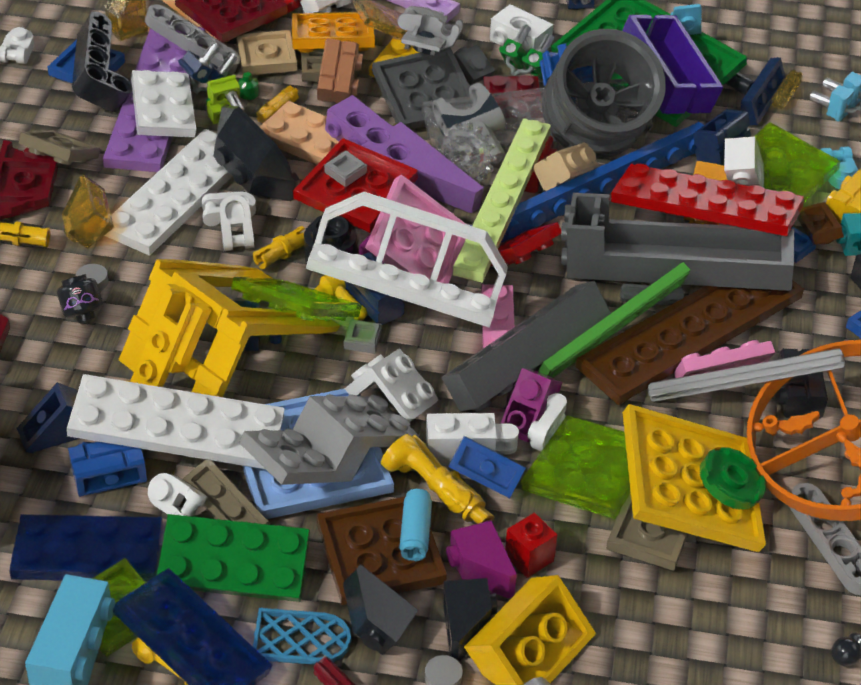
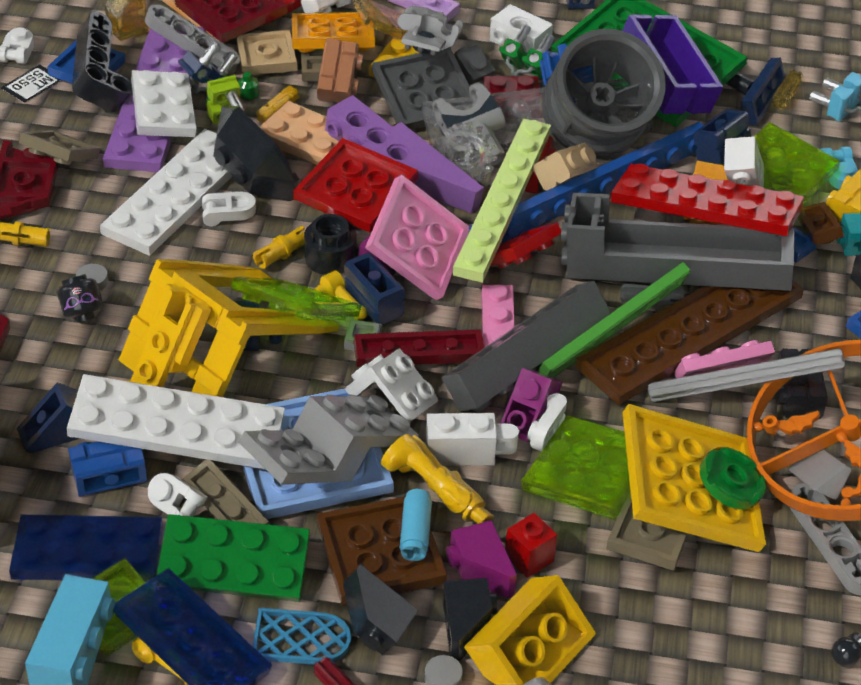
clear yellow slope [62,174,114,249] -> none
white plate [219,195,254,251] -> none
white plate [306,192,508,327] -> none
light grey tile [324,150,367,187] -> none
blue plate [448,436,526,498] -> none
medium azure bracket [670,4,702,35] -> none
none -> sticker [1,64,61,103]
none -> dark red plate [353,329,485,367]
none -> light grey slope [789,449,852,500]

